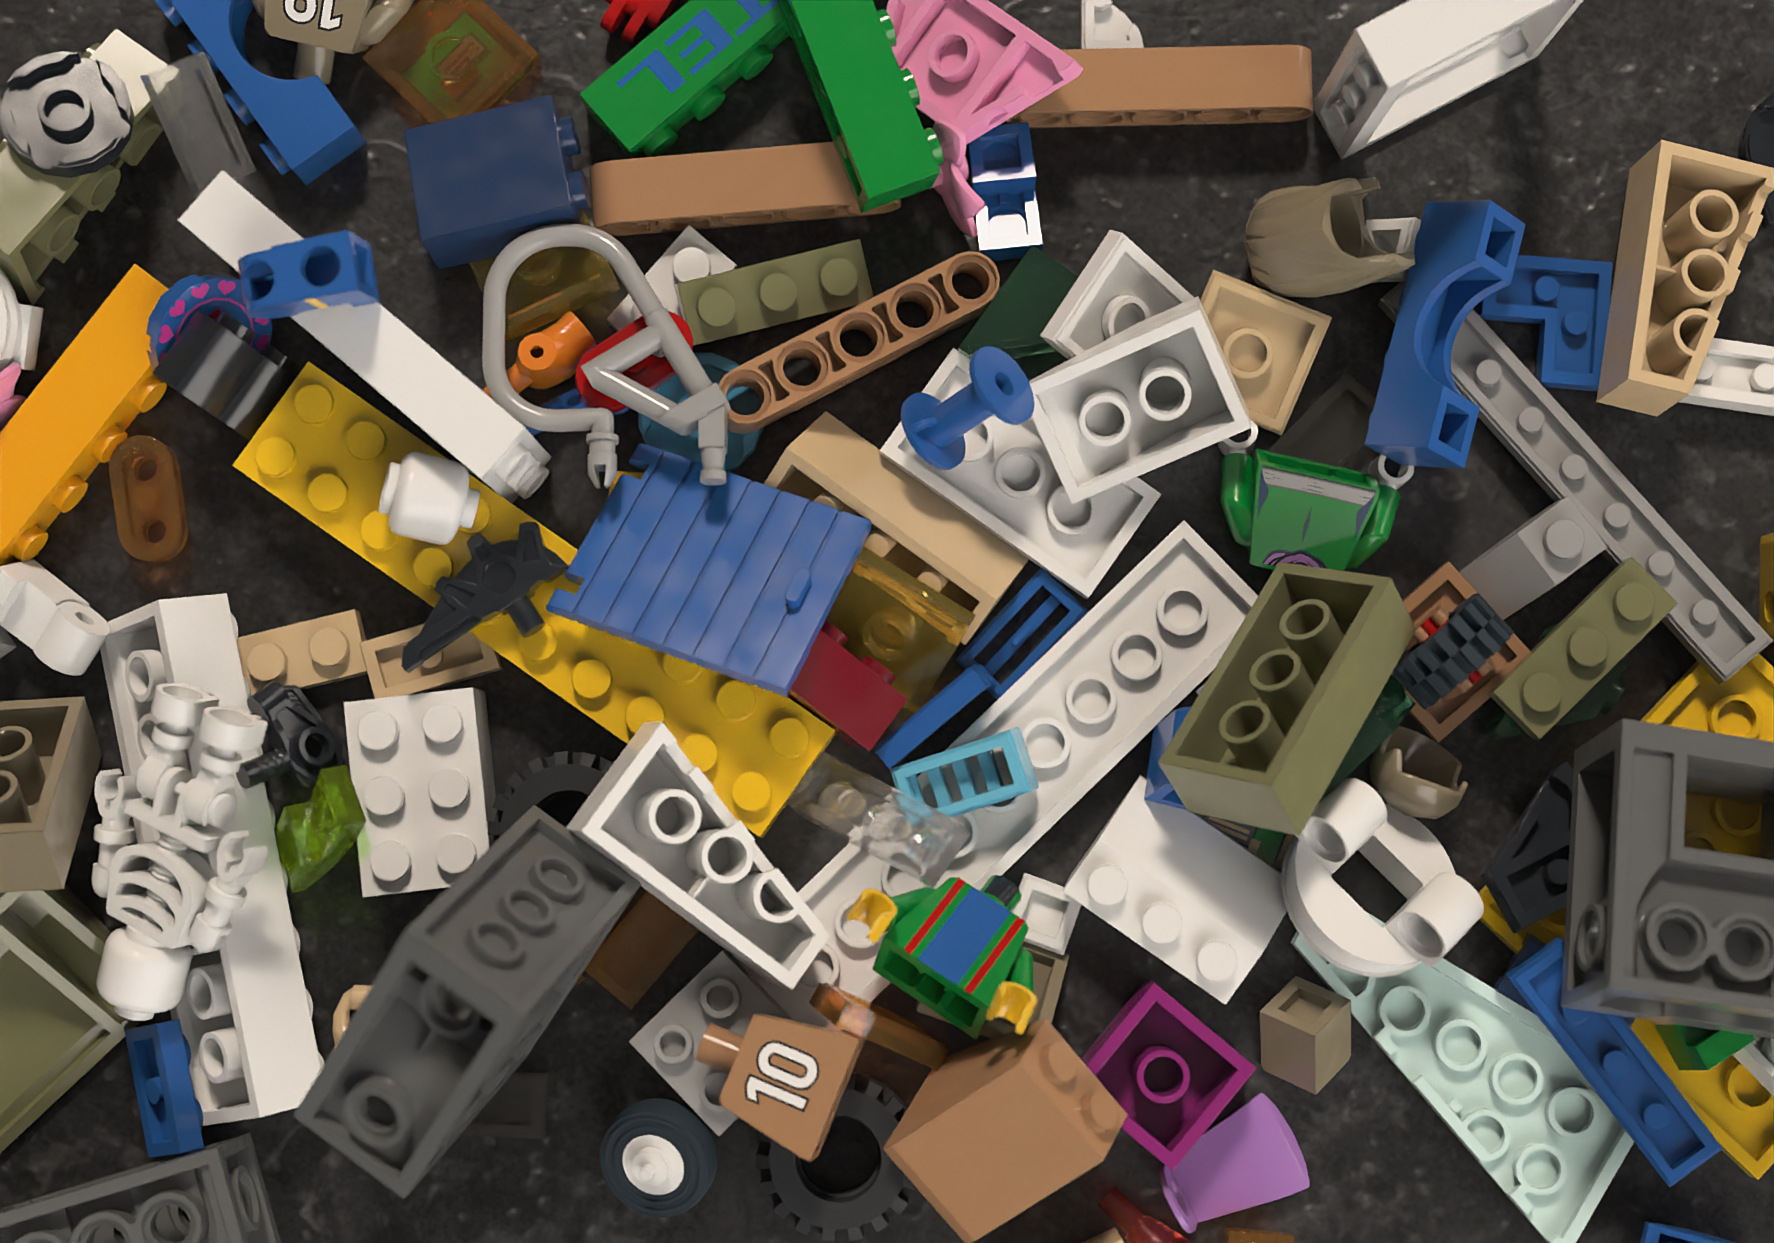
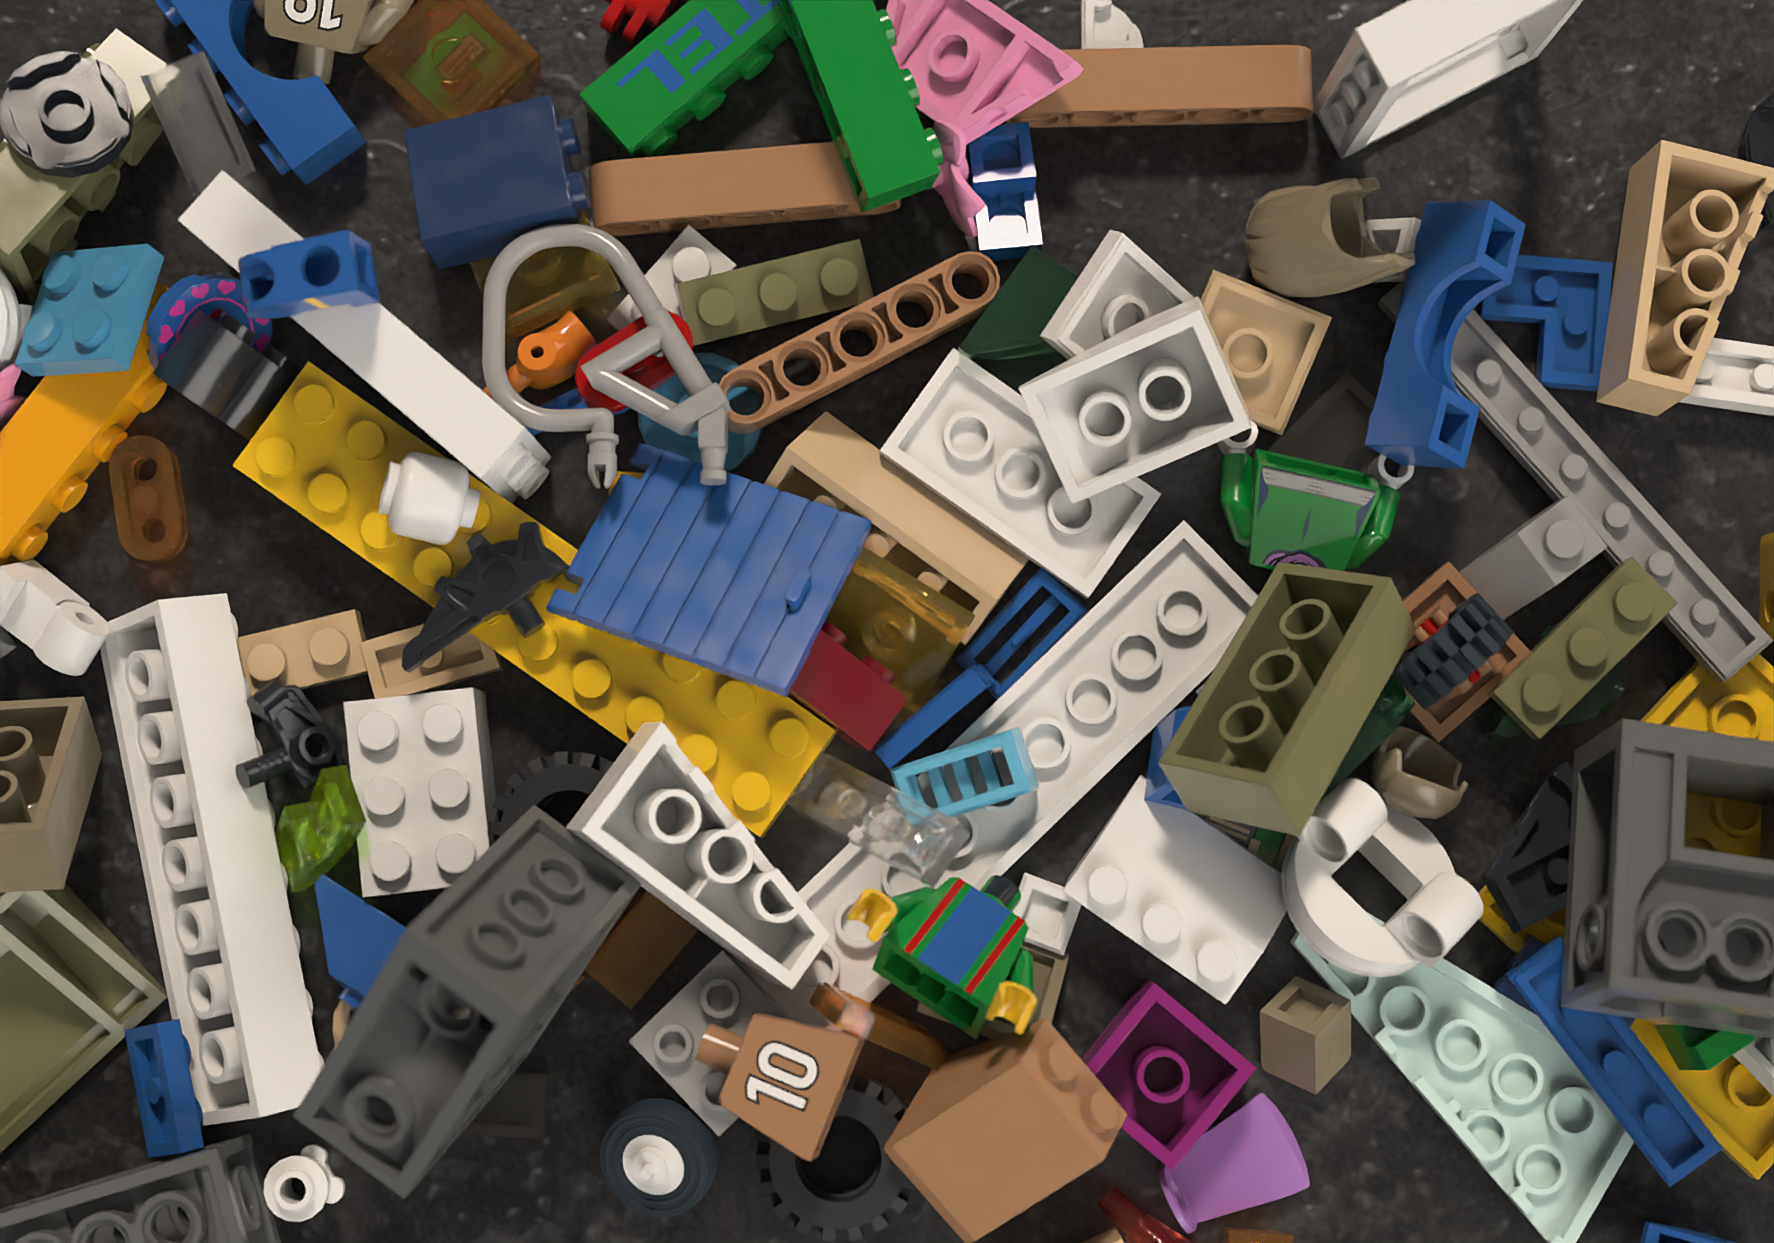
white piece [92,683,268,1021] -> none
blue piece [901,346,1034,470] -> none
none -> dark azure plate [15,244,164,377]
none -> white brick [263,1144,345,1222]
none -> blue slope [315,874,407,1011]

